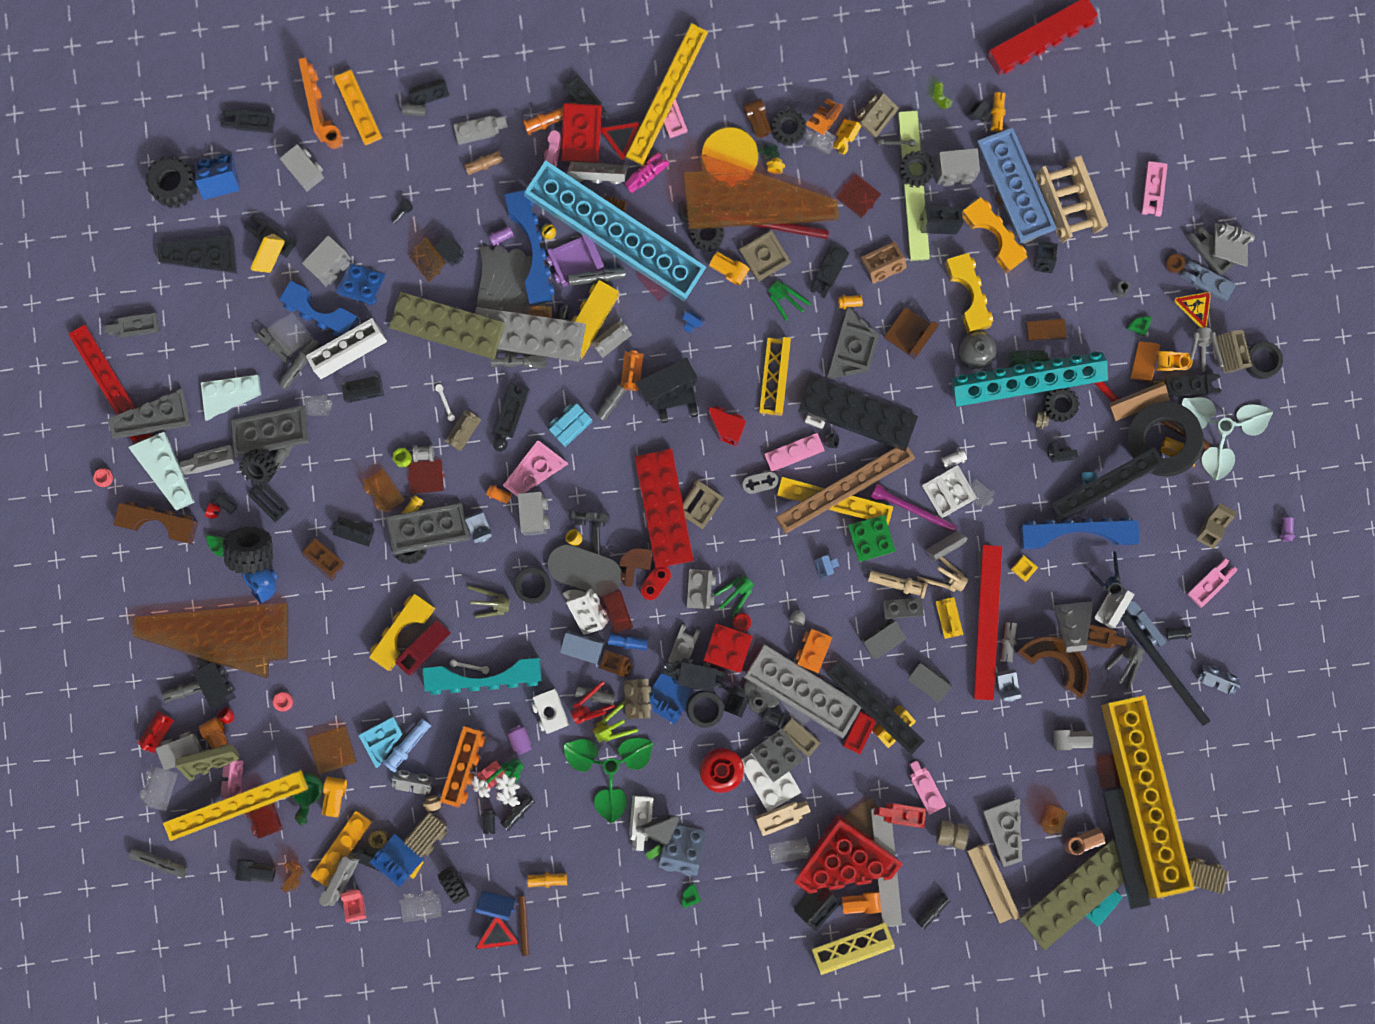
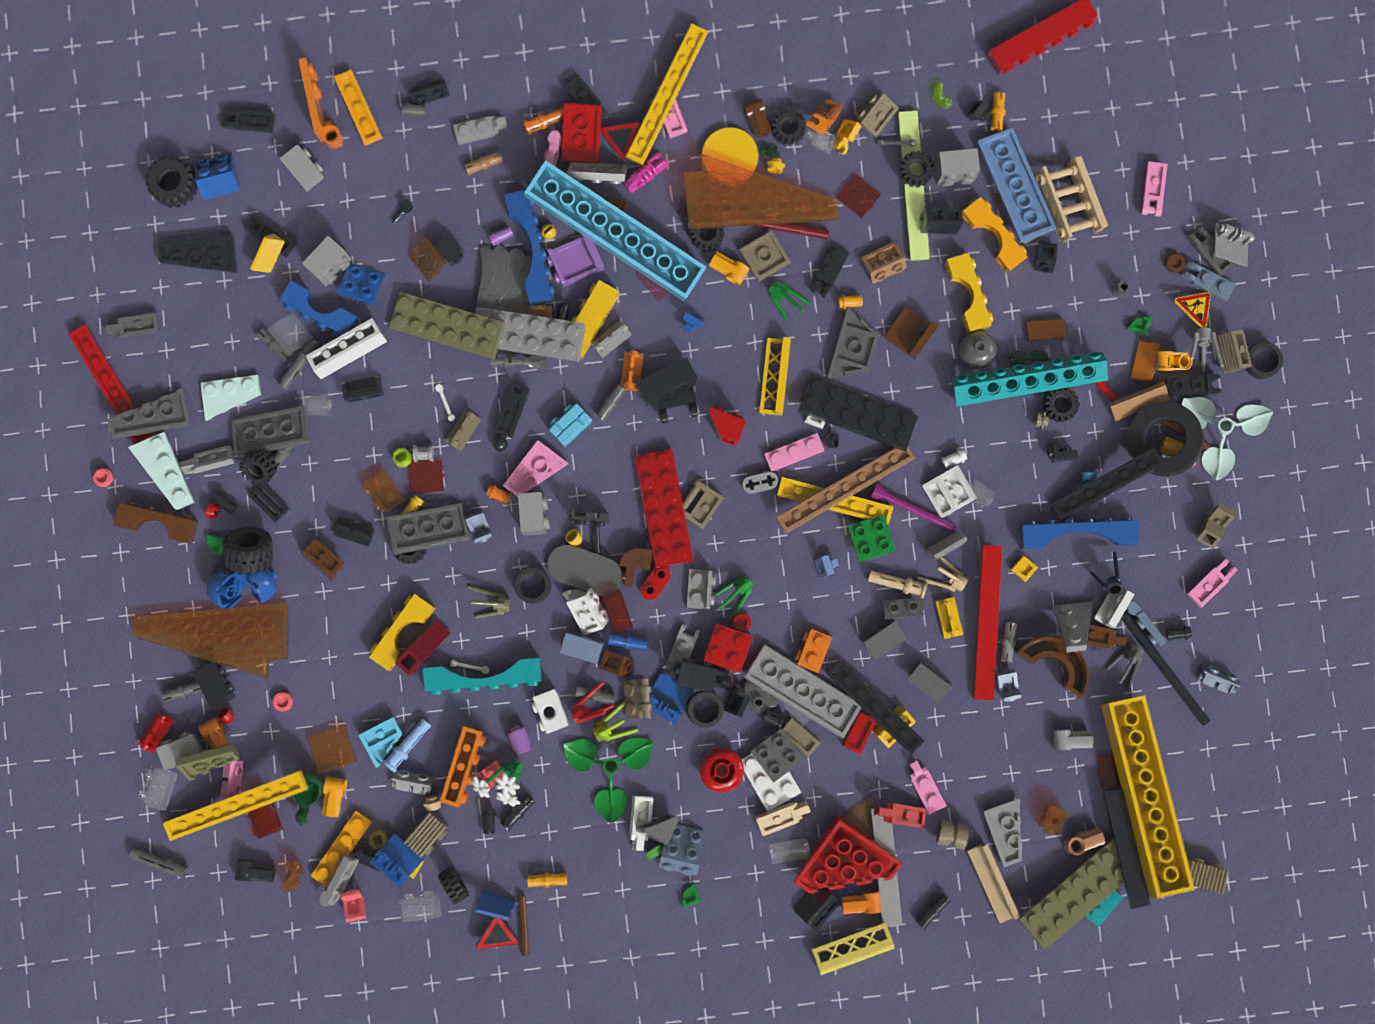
dark grey pin [567,267,625,286] -> none
light grey hinge [789,610,806,626] -> none
medium lavender pin [1279,517,1295,542] -> none
none -> blue cylinder [206,570,245,609]

